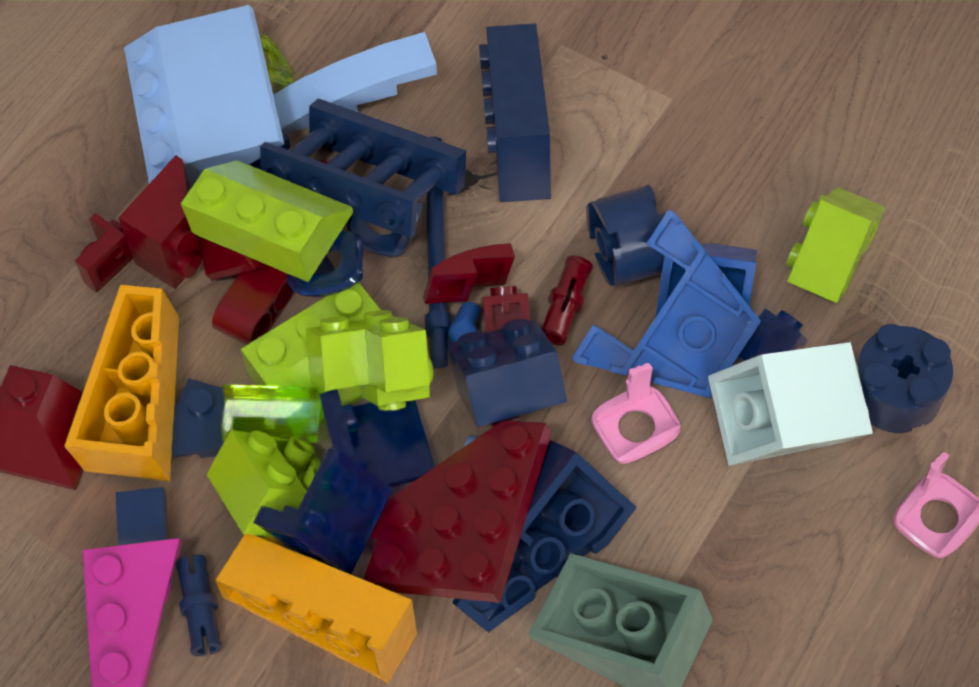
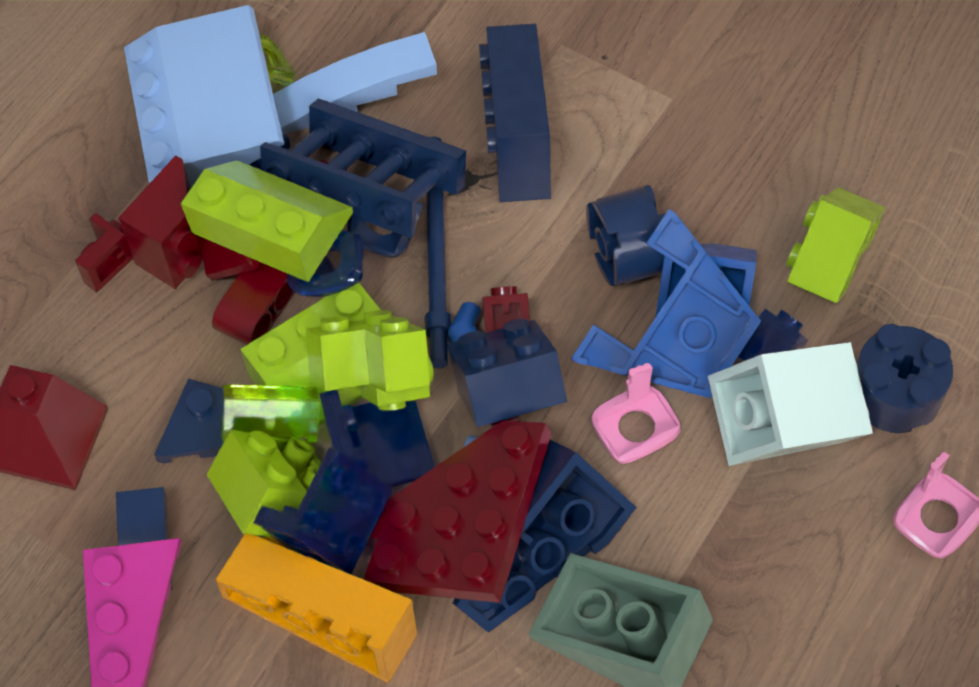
light orange wedge [65,285,179,481] -> none
dark blue pin [176,554,222,656] -> none
dark red slope [423,243,515,304] -> none
dark red pin [541,255,593,346] -> none

